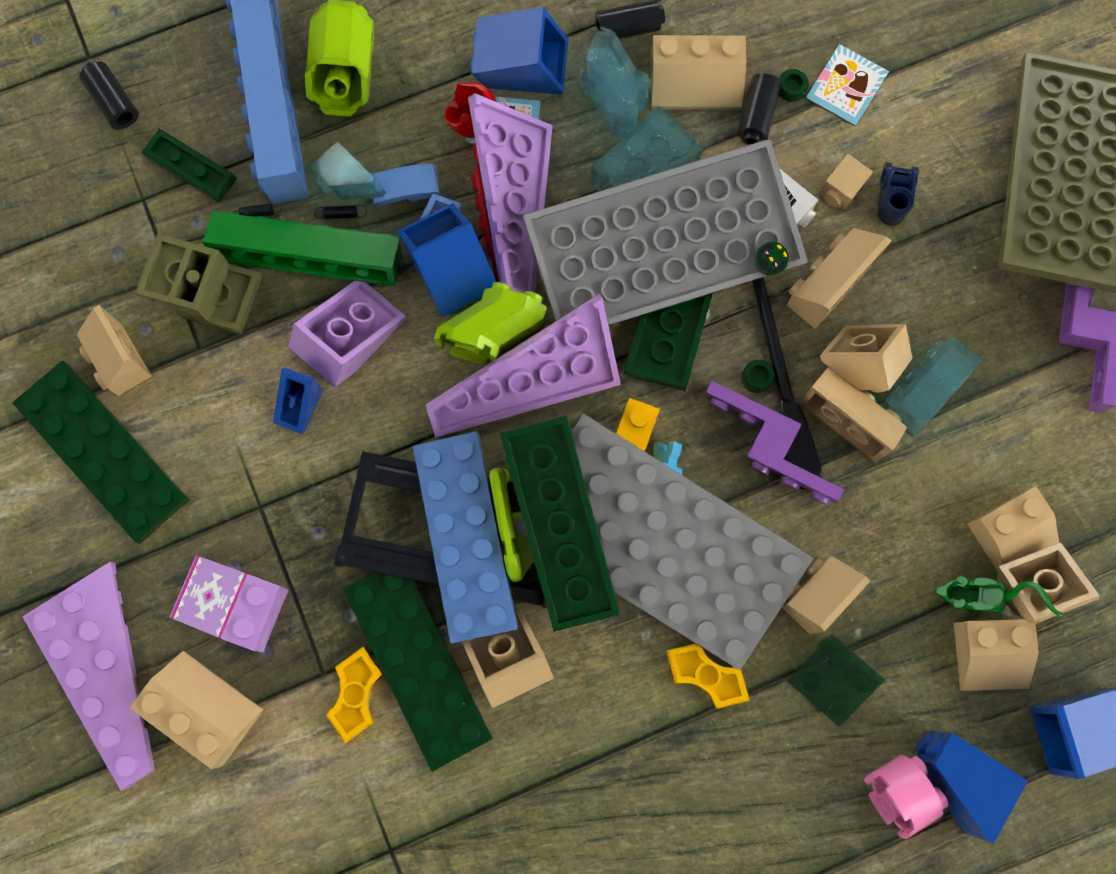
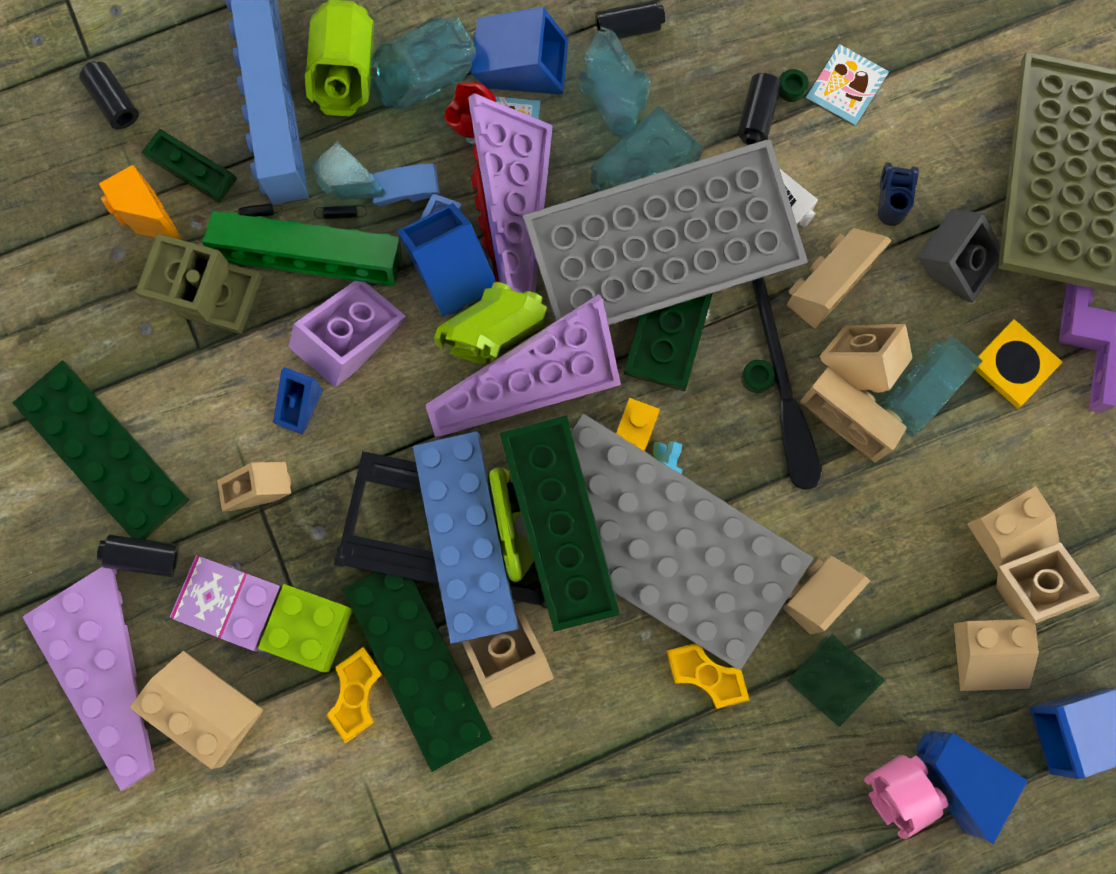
tan slope [77,305,152,396] -> none
tan slope [650,35,746,110] -> none
medium lavender bracket [706,381,845,506] -> none
dark green tile [754,242,789,276] -> none
tan brick [819,154,873,211] -> none
green animal [936,576,1064,617] -> none
none -> black brick [97,534,179,577]
none -> light orange slope [99,165,183,240]
none -> tan slope [217,462,291,512]
none -> lime brick [258,584,353,673]
none -> clear light blue brick [371,16,476,110]
none -> dark grey slope [918,209,1001,303]
none -> yellow tile [969,319,1063,409]

